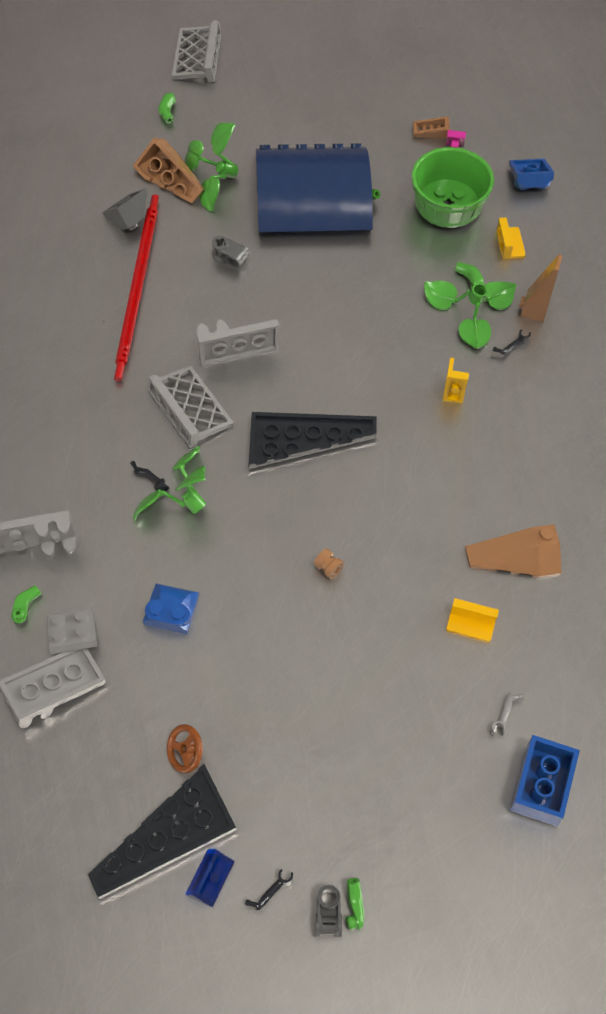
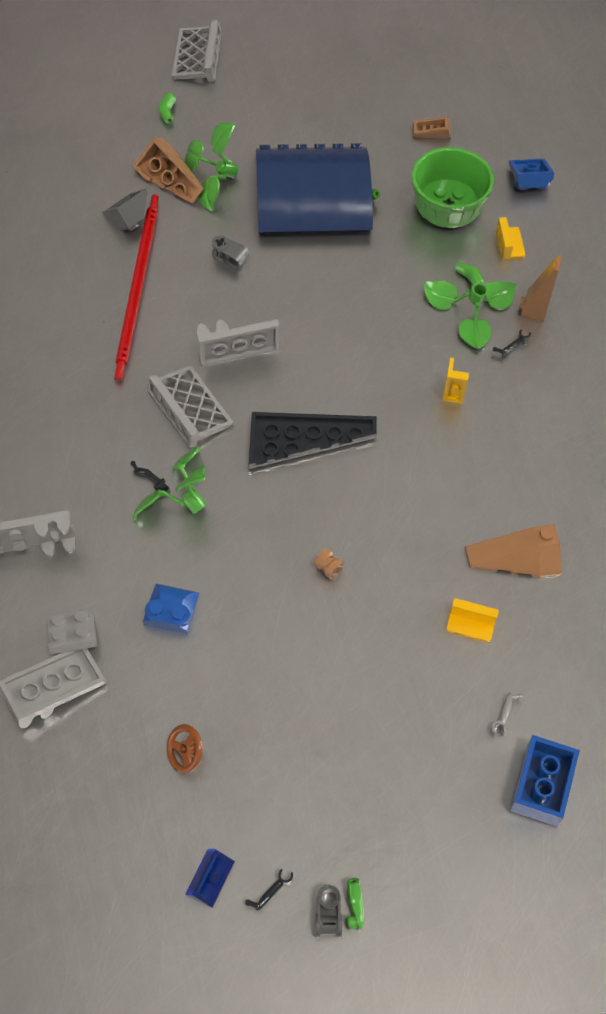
bright green arm [11,585,42,624] -> none
black wing [88,764,236,900] -> none
dark pink tile [446,130,466,148] -> none

